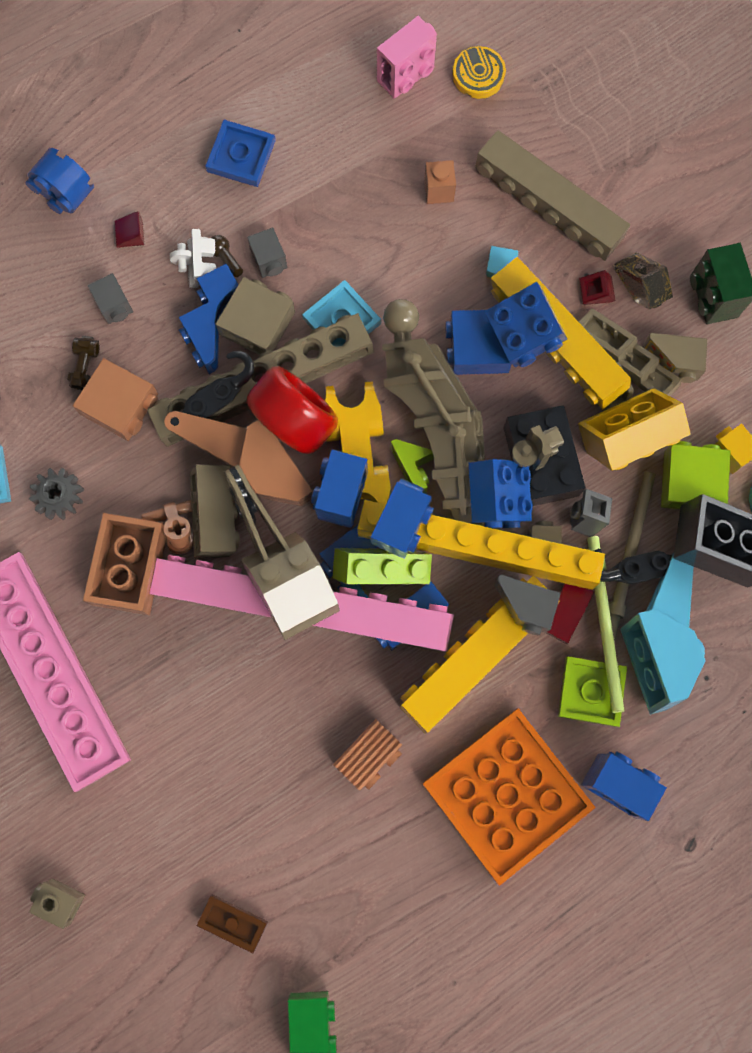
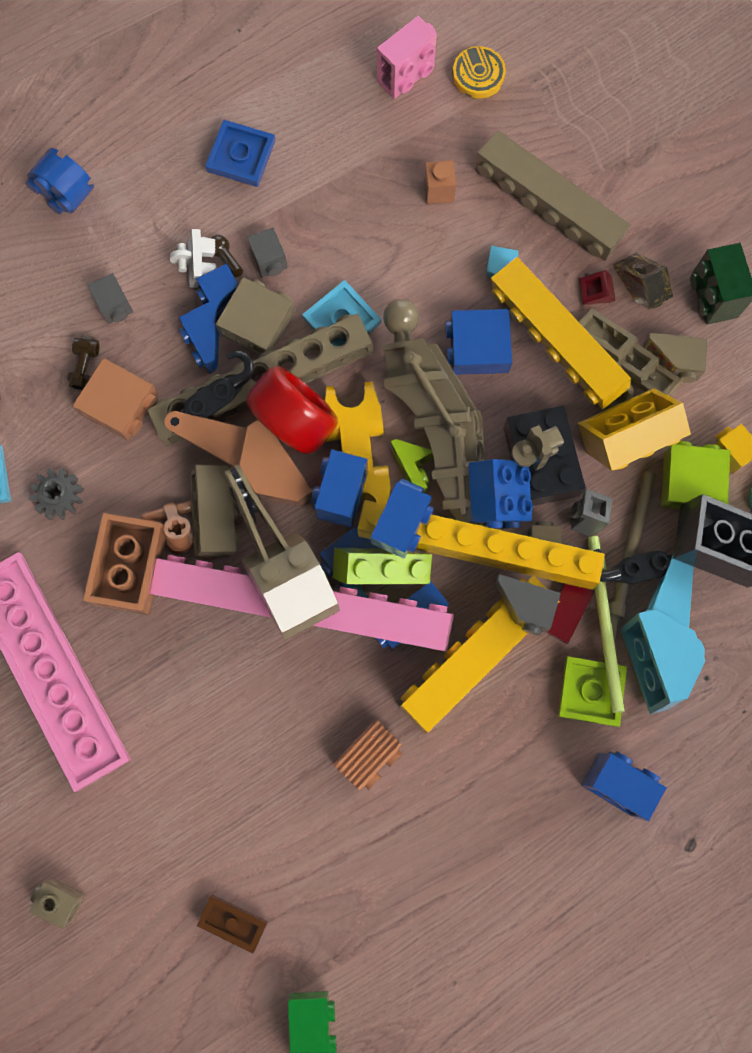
dark red slope [115,212,145,248] -> none
orange plate [422,708,596,886] -> none
blue brick [485,282,567,367] -> none

